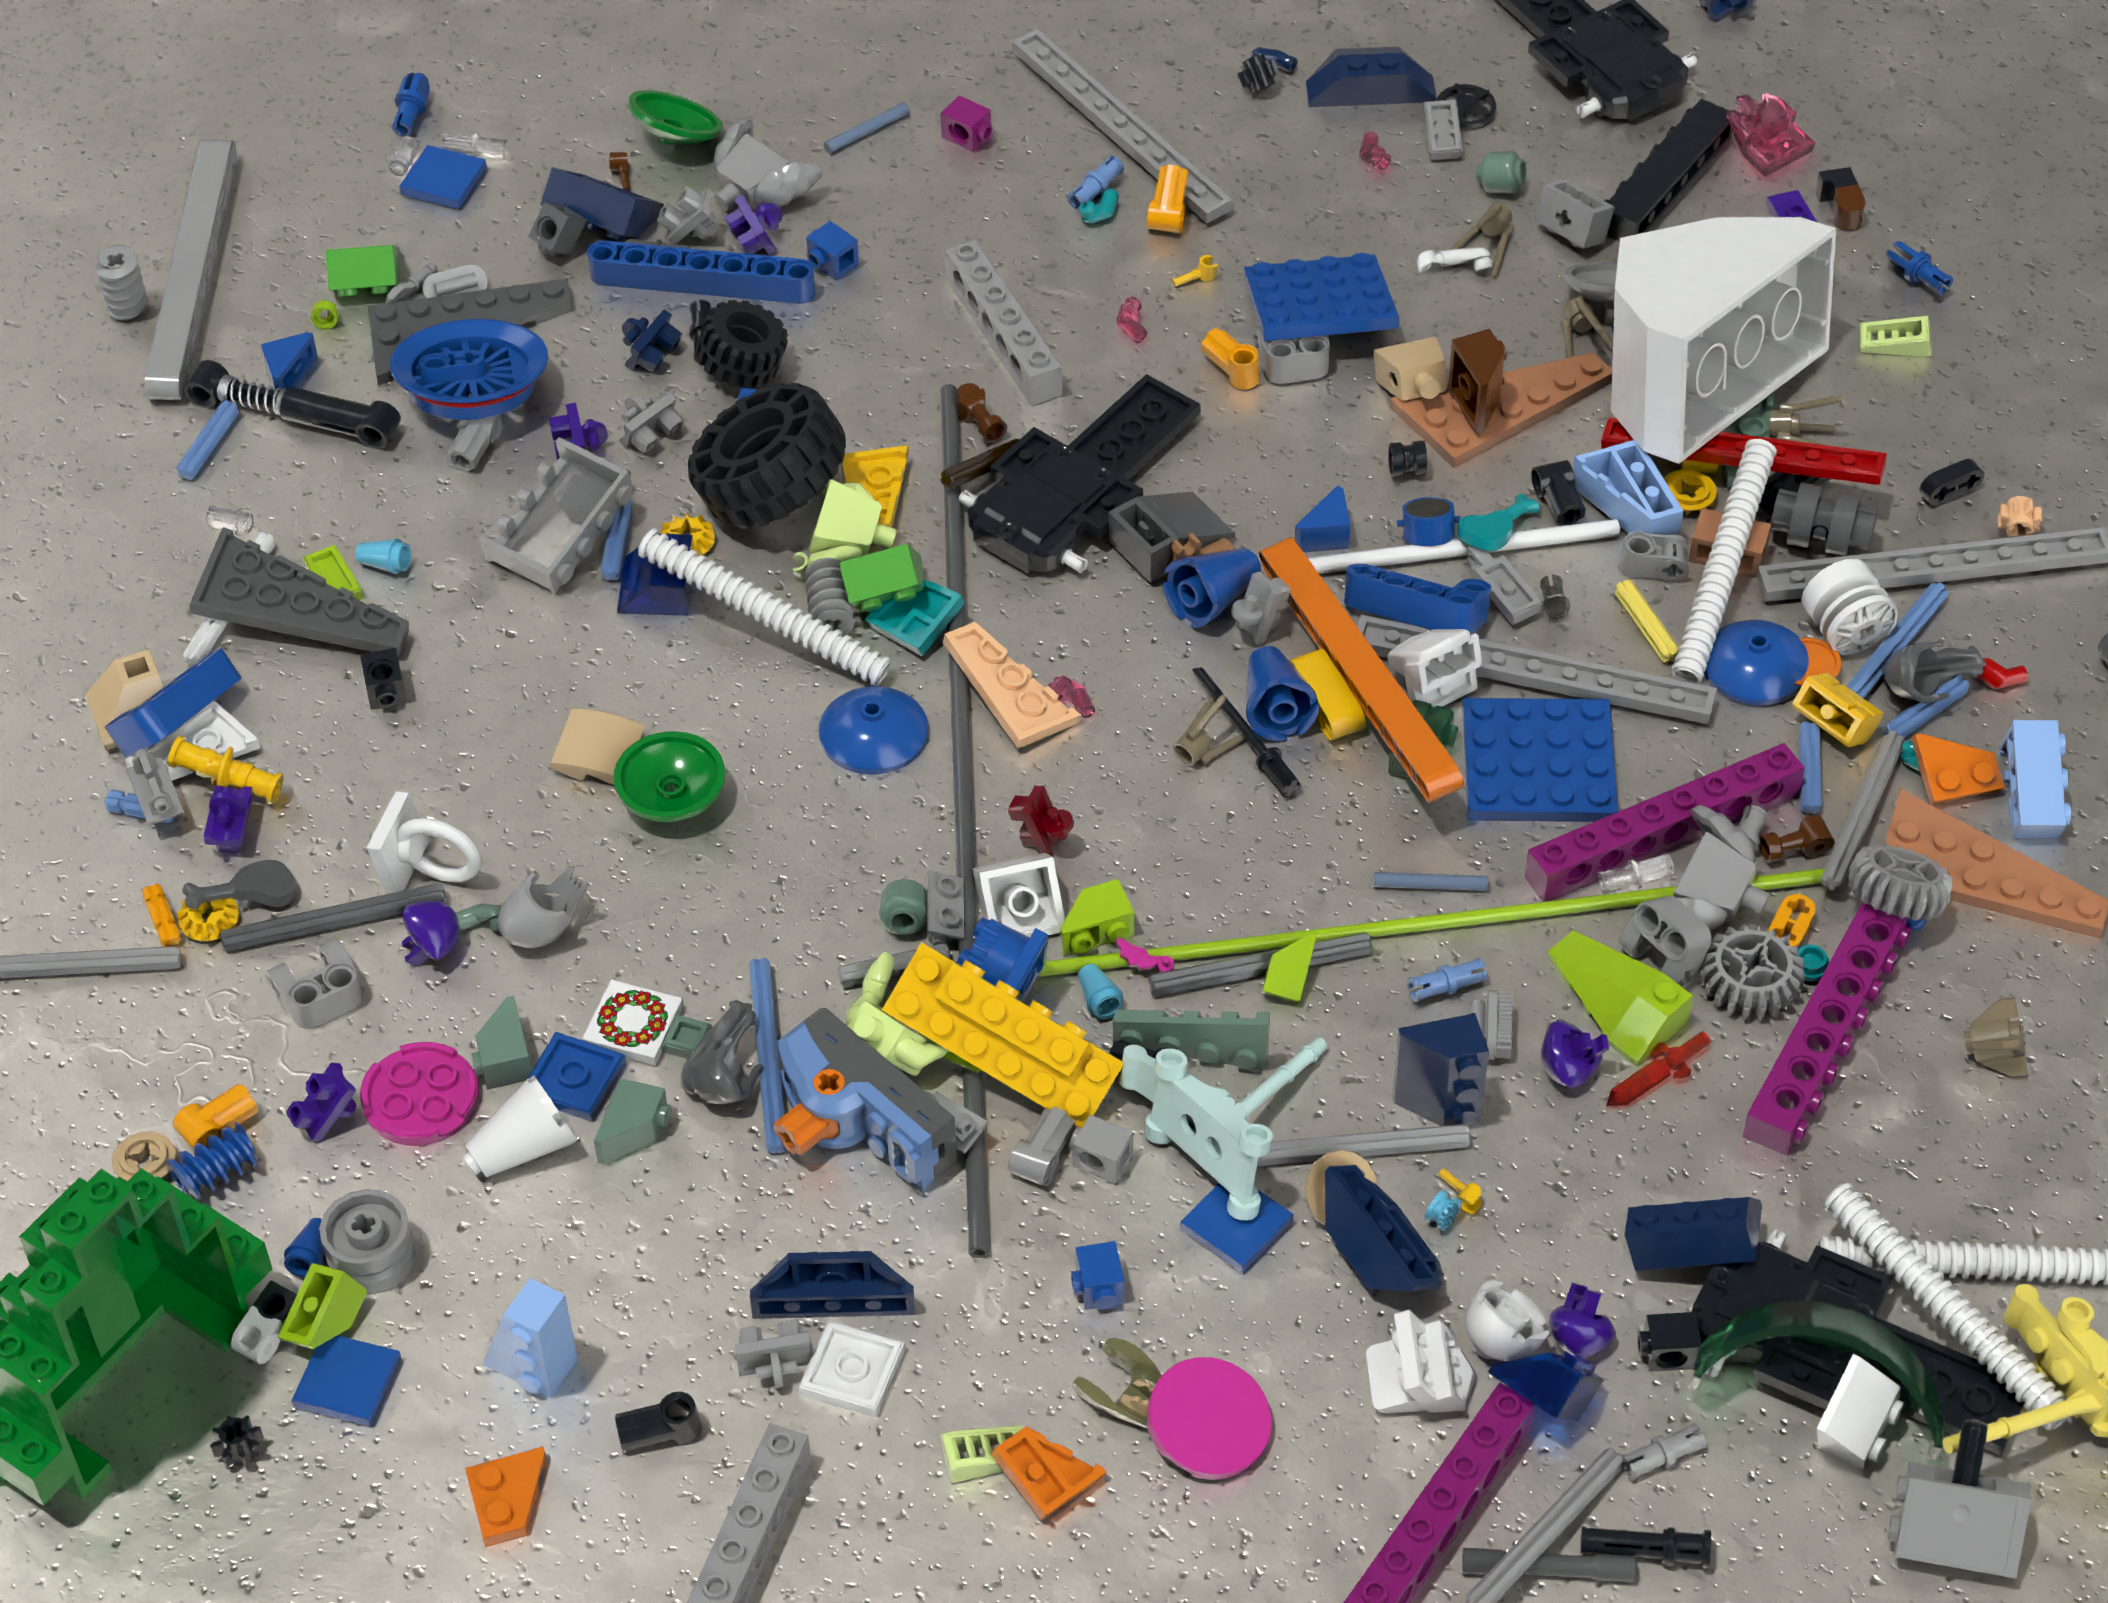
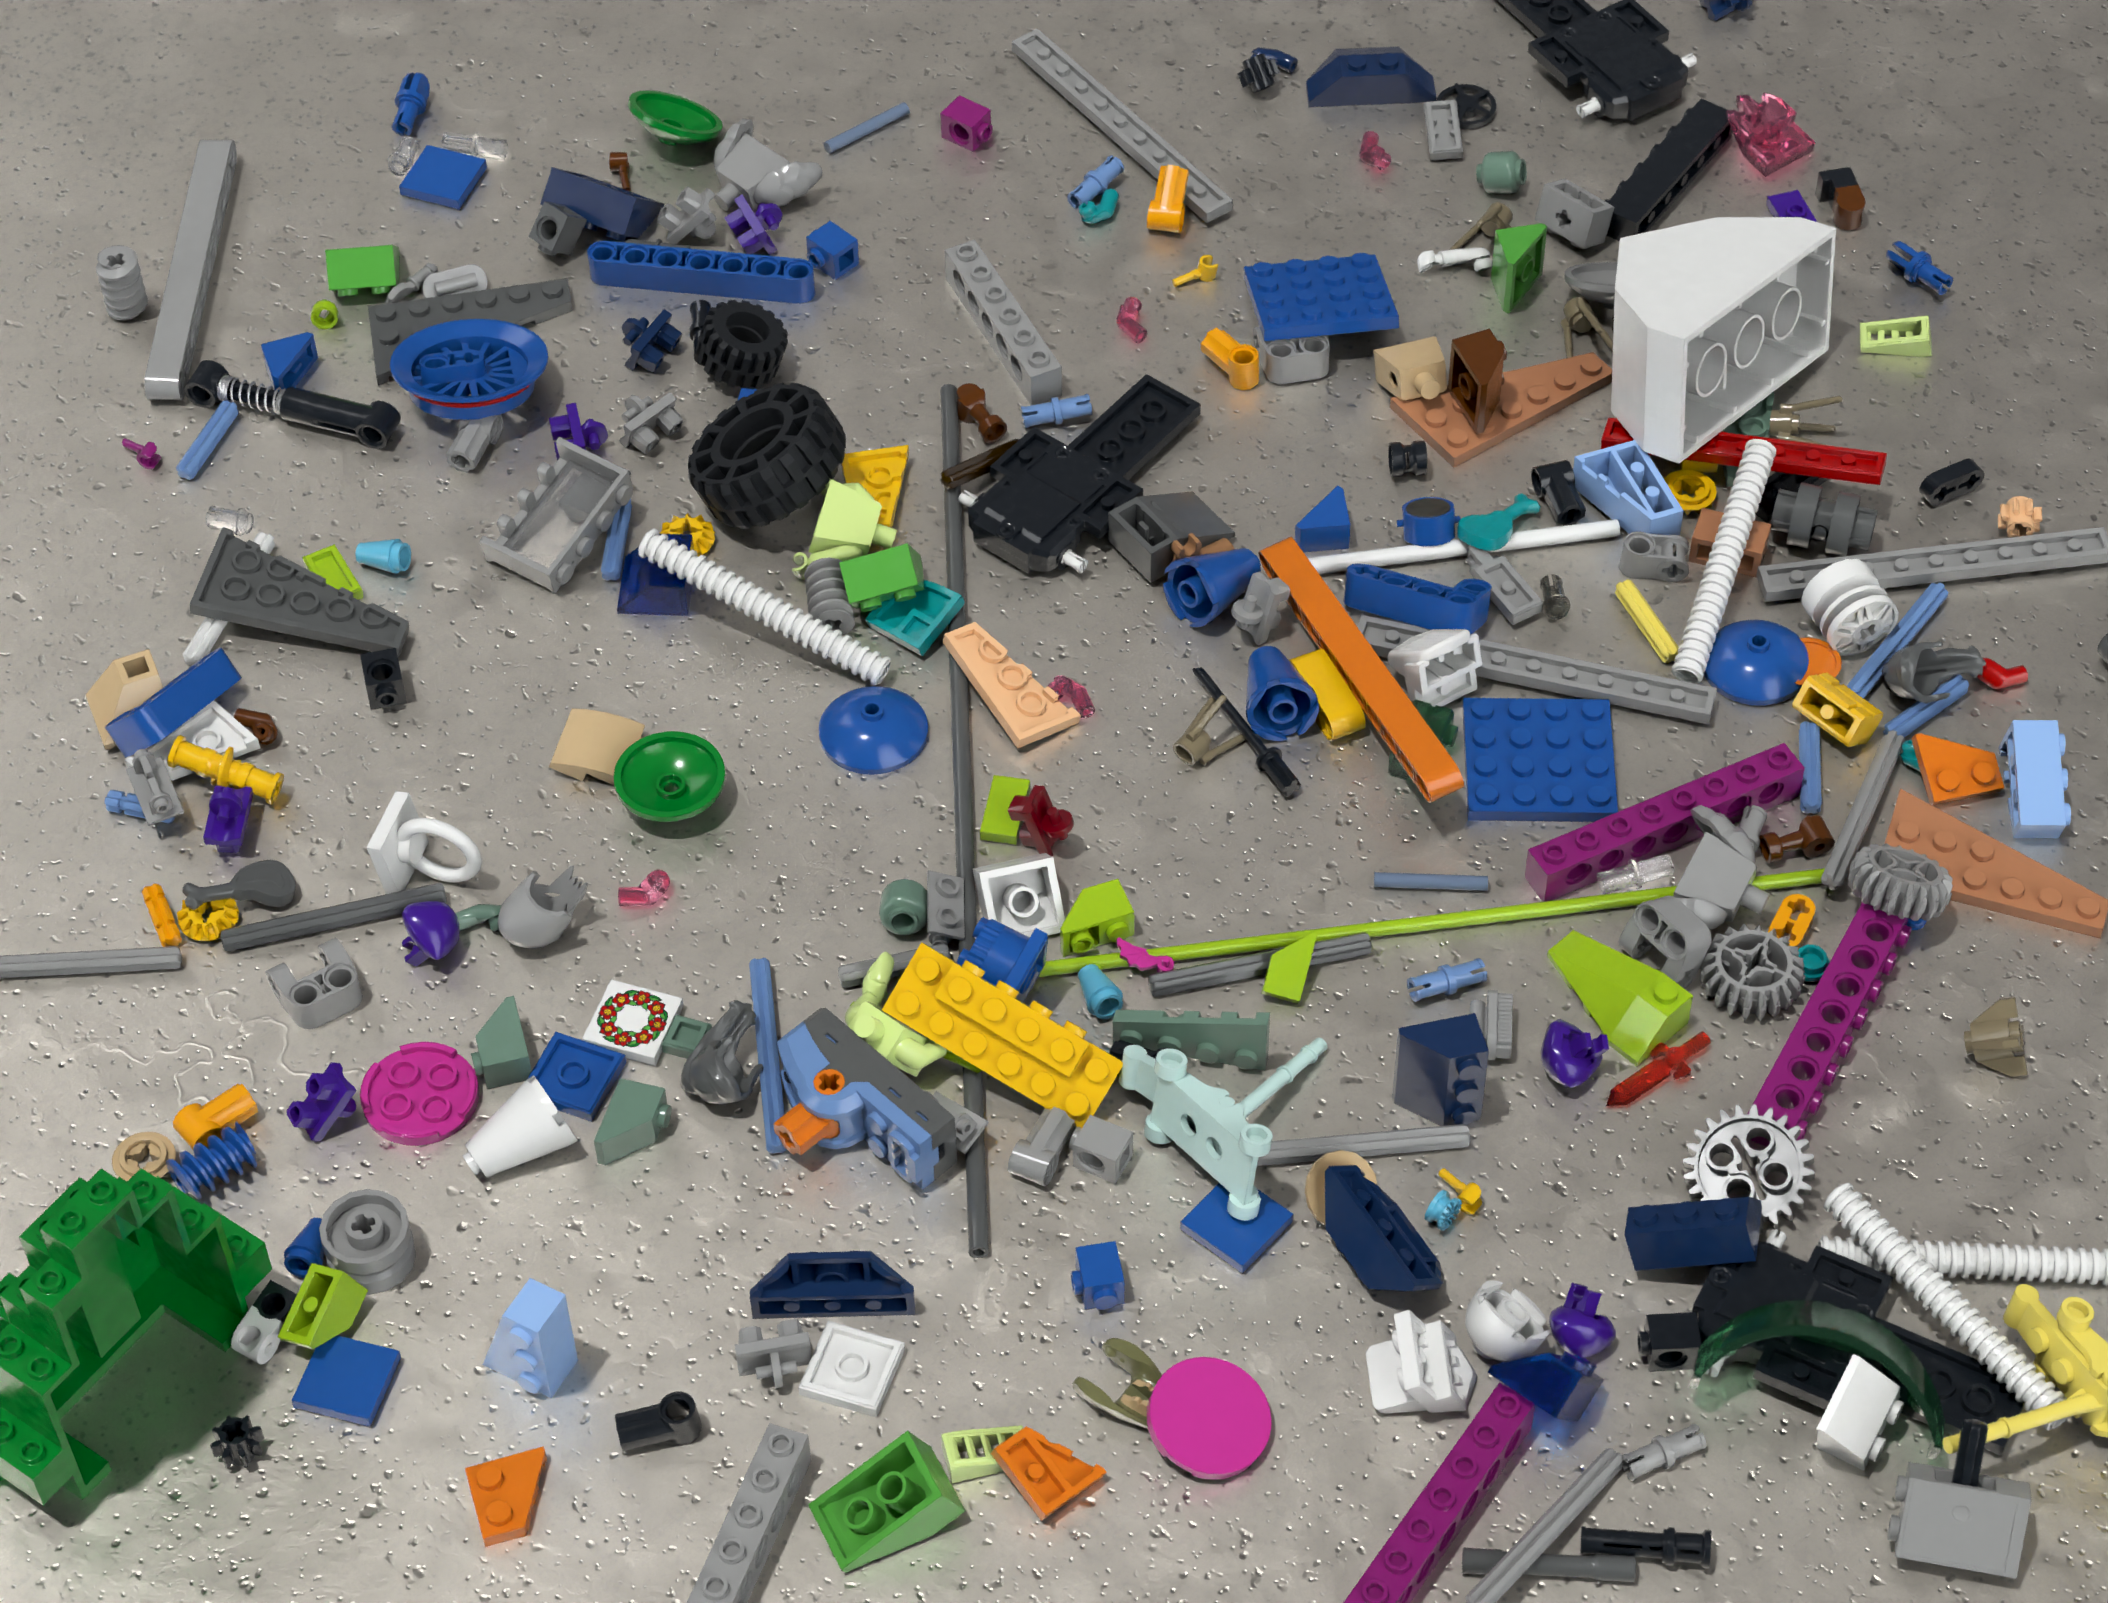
none -> magenta hand [121,438,161,470]
none -> reddish brown arm [234,708,278,745]
none -> clear pink arm [618,869,670,906]
none -> bright green slope [808,1430,965,1573]
none -> lime tile [980,775,1030,845]
none -> medium blue pin [1021,394,1093,428]
none -> bright green slope [1491,223,1547,314]
none -> gear [1683,1104,1815,1234]

